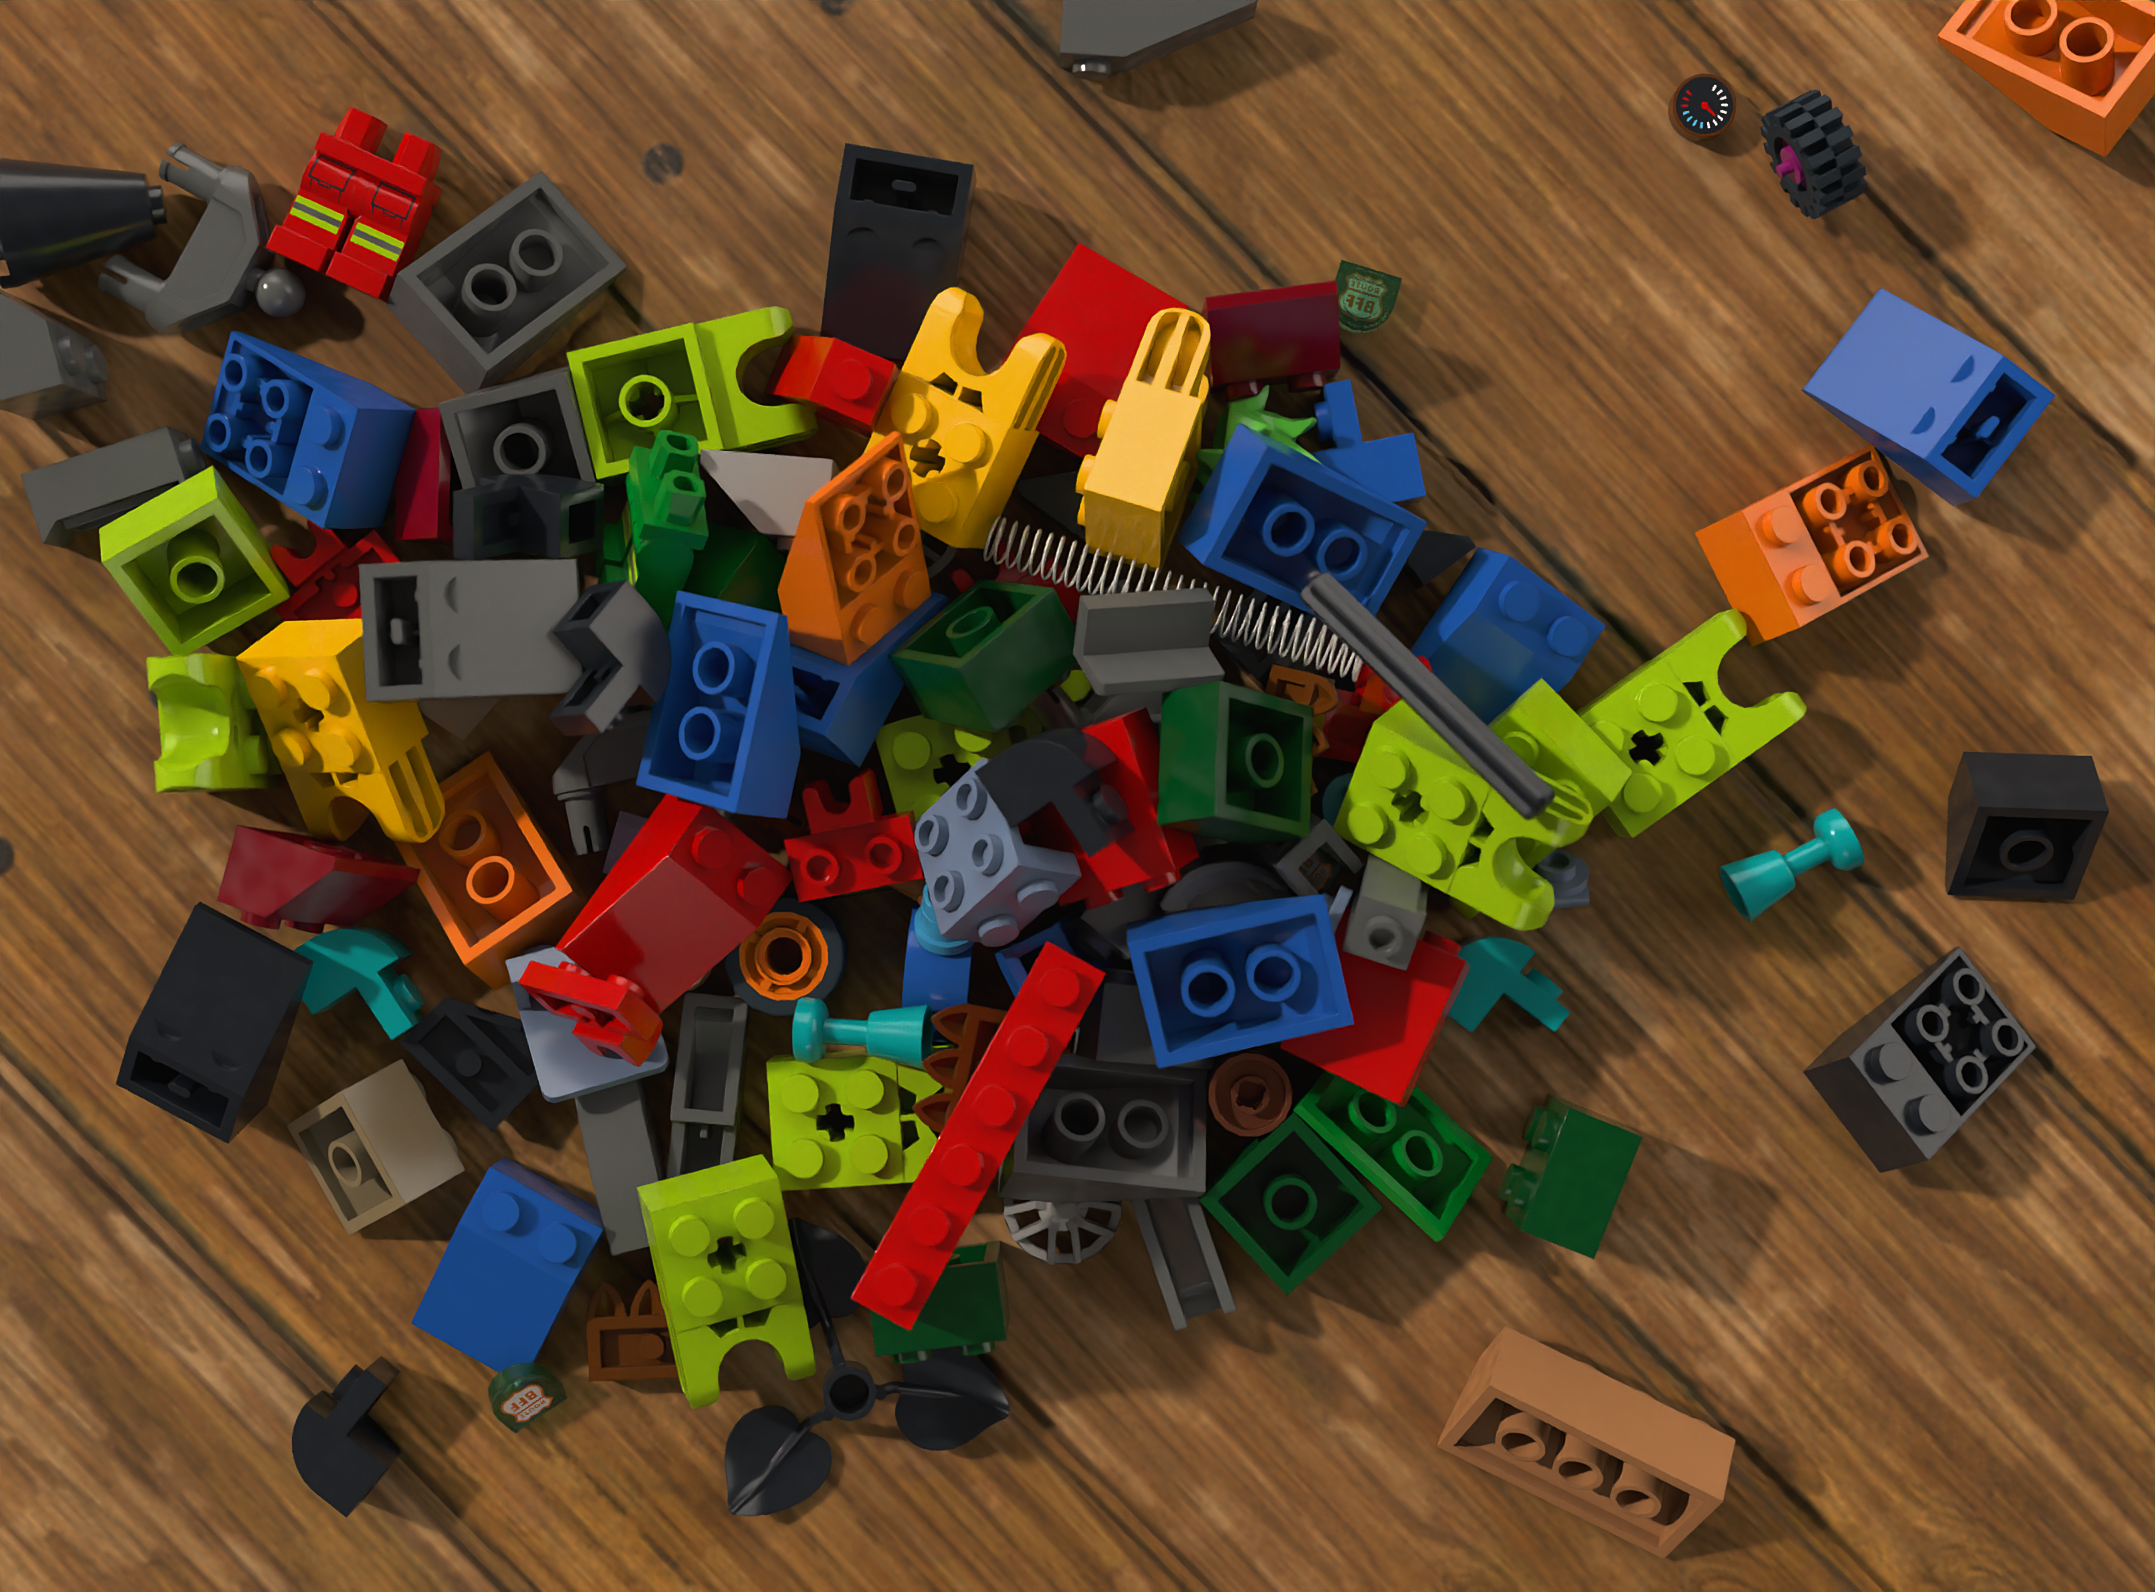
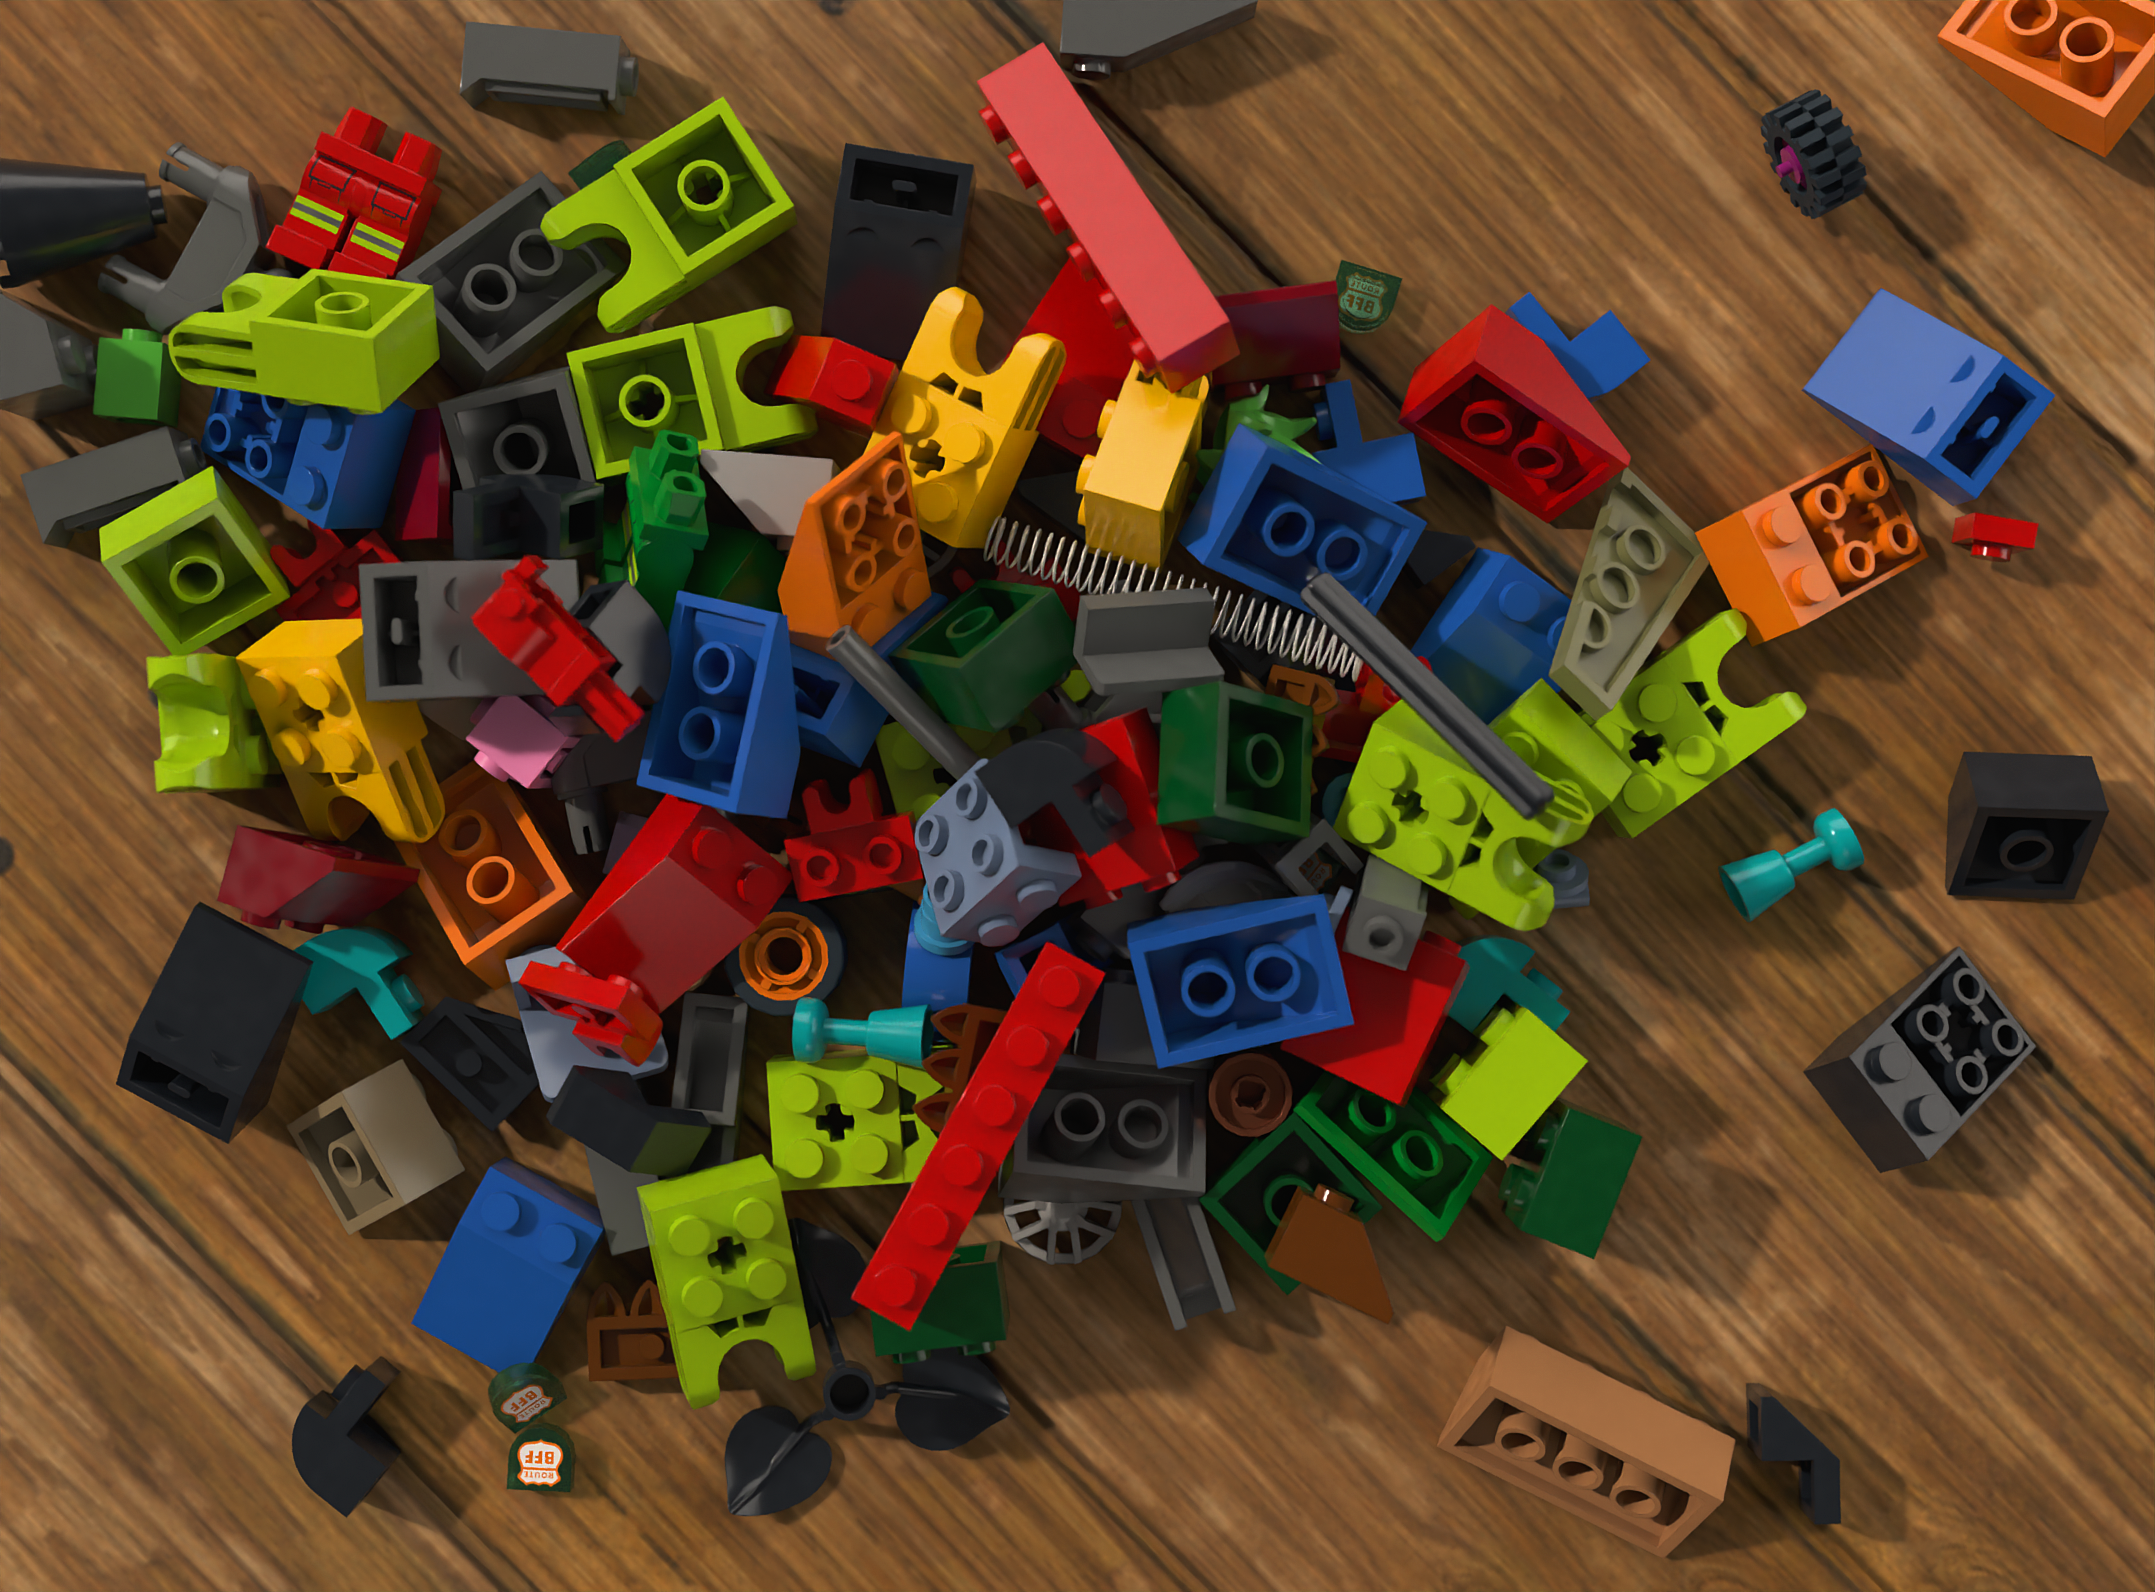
black tile [1668,73,1736,142] -> none
none -> bright green brick [93,329,182,428]
none -> lime brick [168,268,440,415]
none -> dark grey window [459,21,639,115]
none -> bright pink brick [466,695,583,789]
none -> red piece [471,556,646,742]
none -> tile [507,1422,576,1492]
none -> lime brick [540,97,798,333]
none -> black slope [546,1065,712,1177]
none -> clear green tile [568,140,633,190]
none -> dark grey piece [825,625,981,781]
none -> brick [976,42,1240,394]
none -> reddish brown slope [1264,1183,1394,1324]
none -> red slope [1397,304,1631,524]
none -> lime brick [1426,999,1588,1161]
none -> blue brick [1505,292,1650,403]
none -> olive wing [1548,467,1710,721]
none -> black slope [1746,1383,1841,1525]
none -> red plate [1951,512,2039,562]

